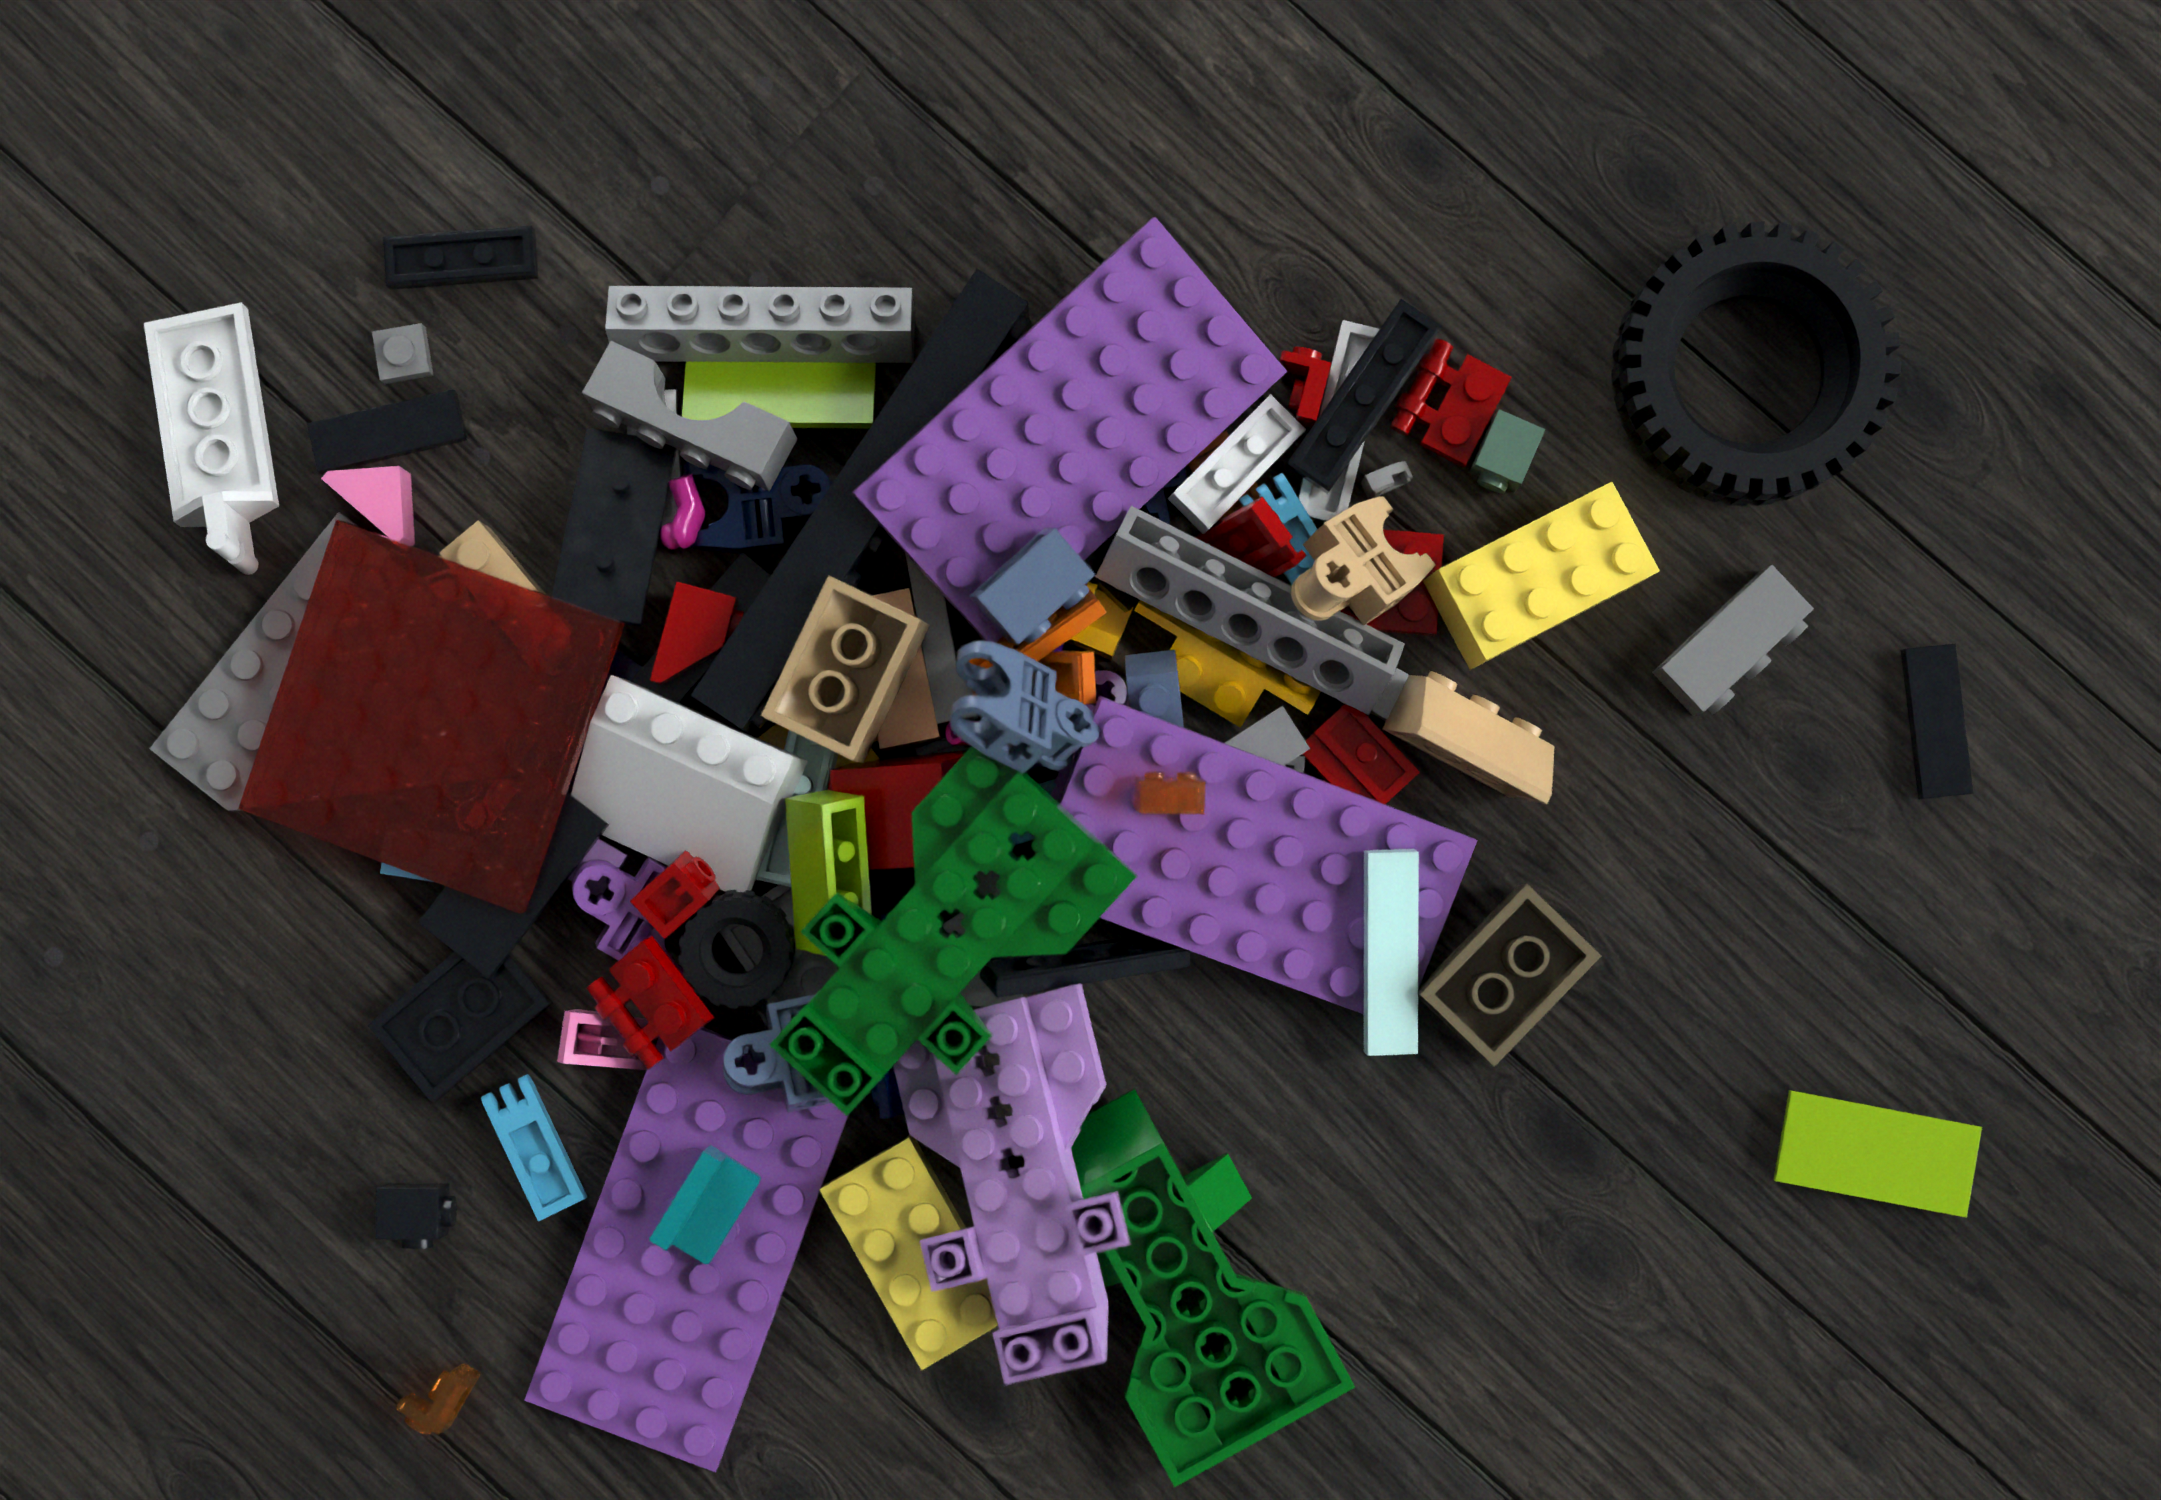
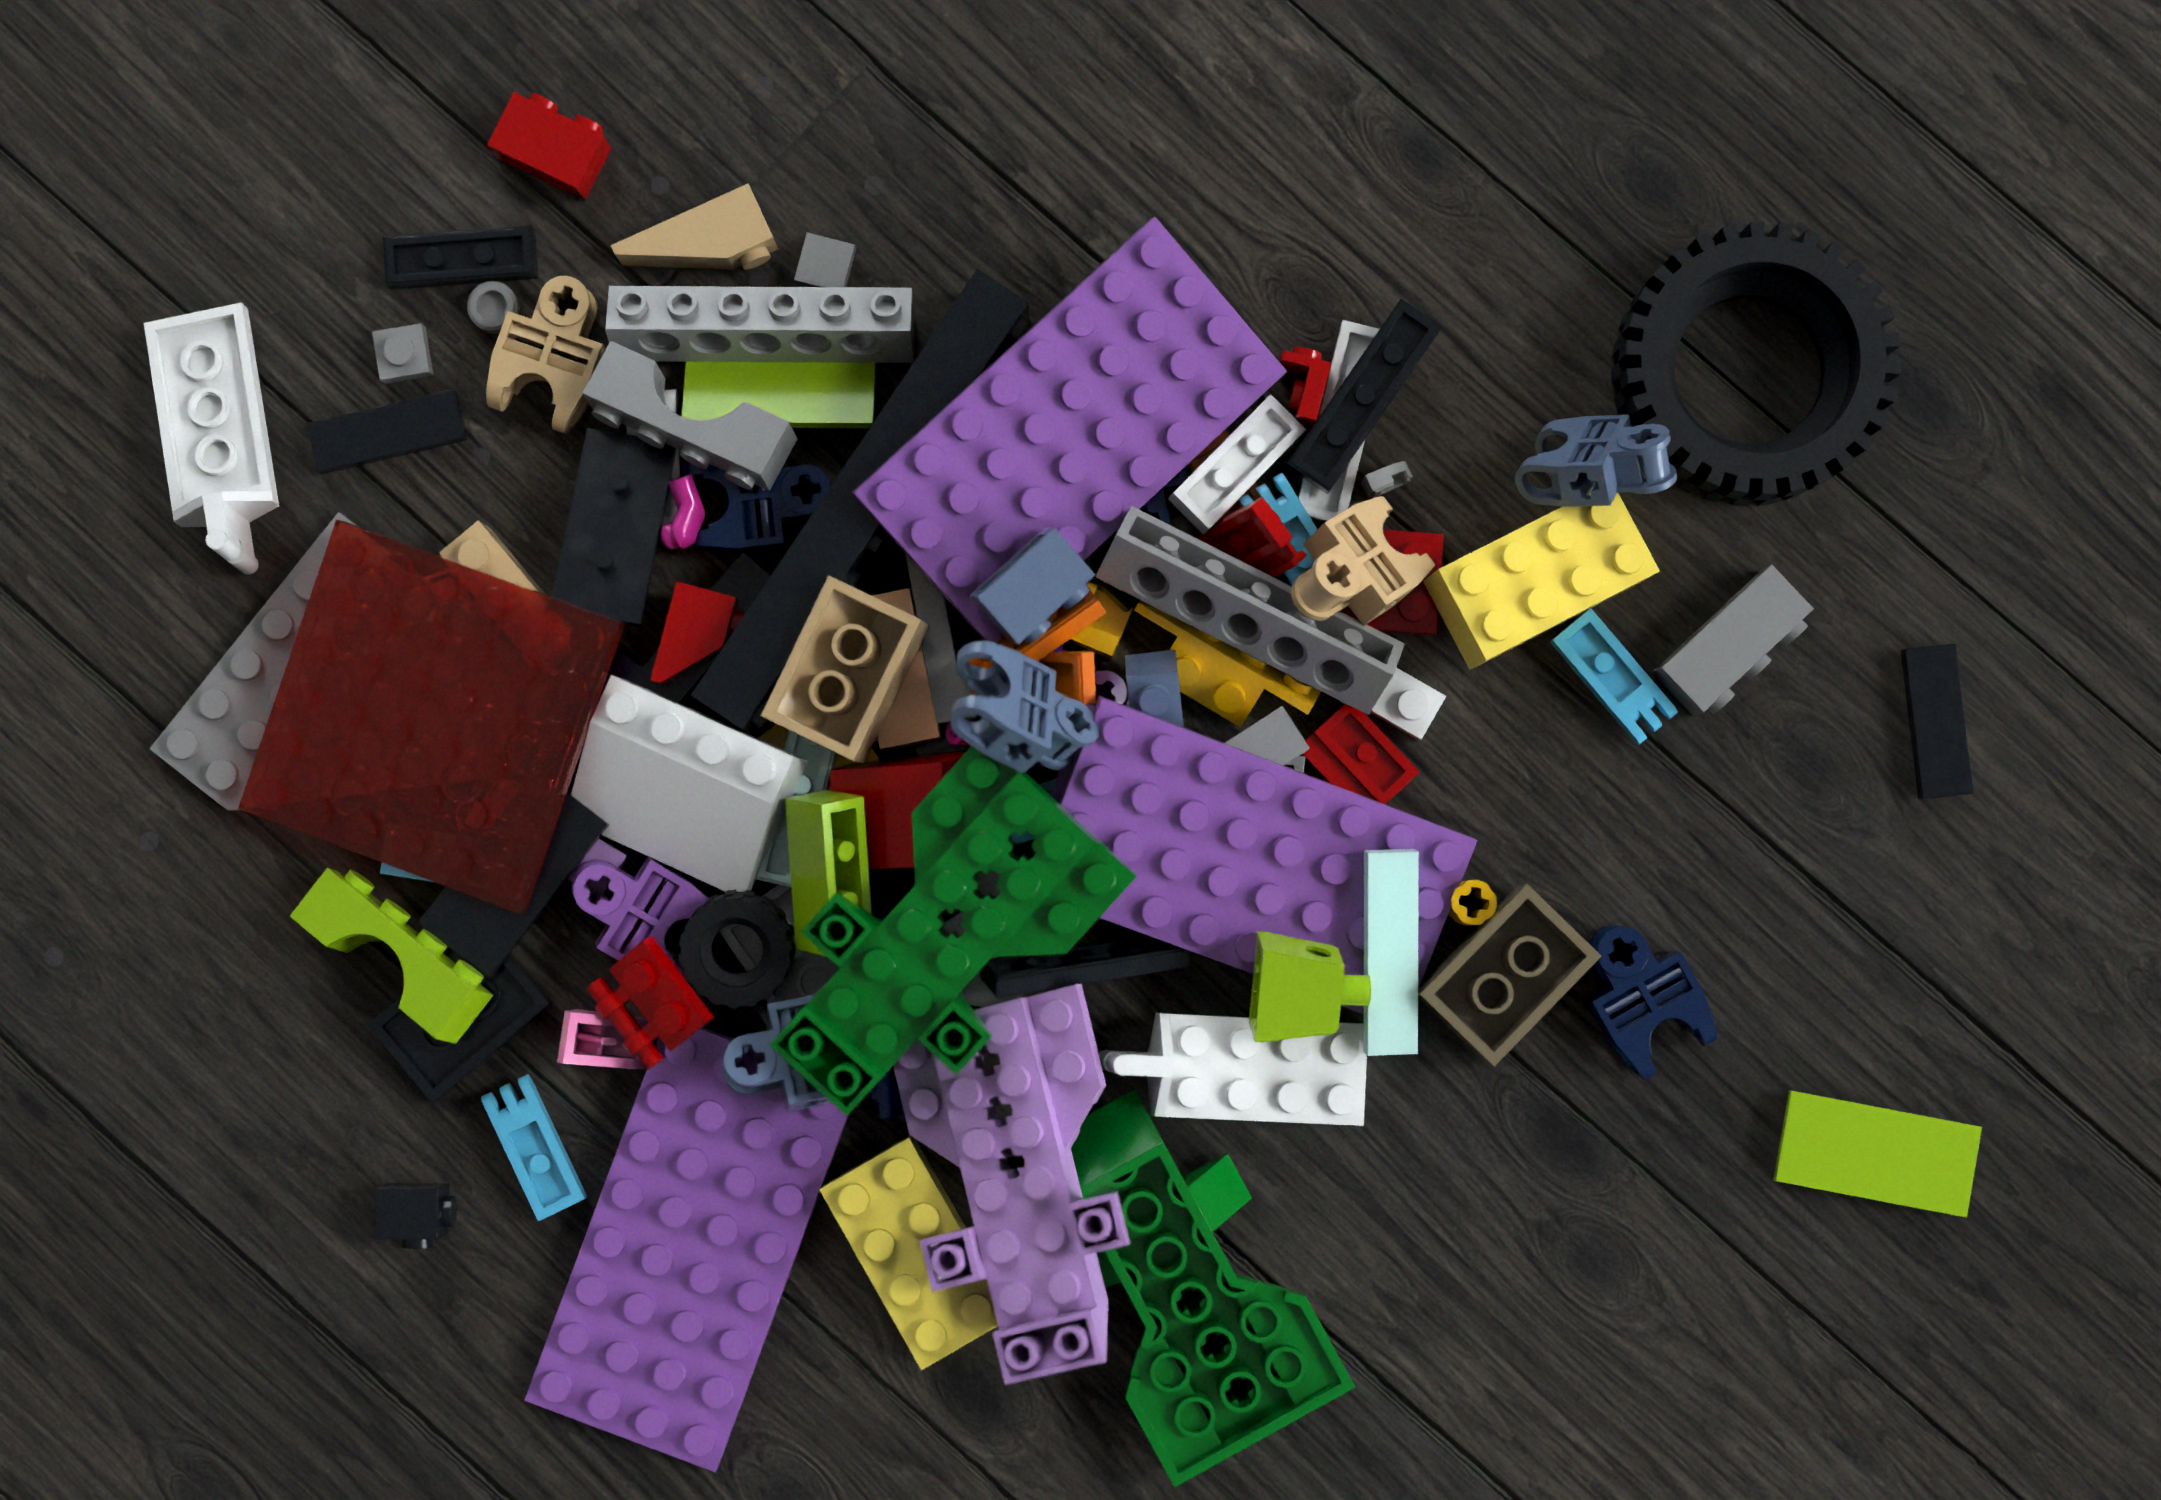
bright pink slope [321,466,415,551] -> none
clear orange bracket [395,1363,481,1435] -> none
red bracket [630,851,720,939] -> none
teal panel [649,1145,761,1264] -> none
clear orange piece [1135,771,1205,814] -> none
tan slope [1383,671,1554,804] -> none
red plate [1390,338,1512,468] -> none
sand green brick [1469,409,1545,494] -> none
none -> lime arch [290,867,493,1044]
none -> light grey tile [467,281,520,334]
none -> tan piece [486,276,606,434]
none -> red brick [487,92,611,200]
none -> tan slope [611,183,778,270]
none -> light grey tile [794,232,856,287]
none -> white hinge [1099,1013,1367,1126]
none -> lime torso [1249,931,1371,1042]
none -> yellow bush [1448,880,1497,925]
none -> sand blue piece [1515,415,1677,507]
none -> medium azure hinge [1550,608,1678,745]
none -> dark blue piece [1584,925,1717,1080]

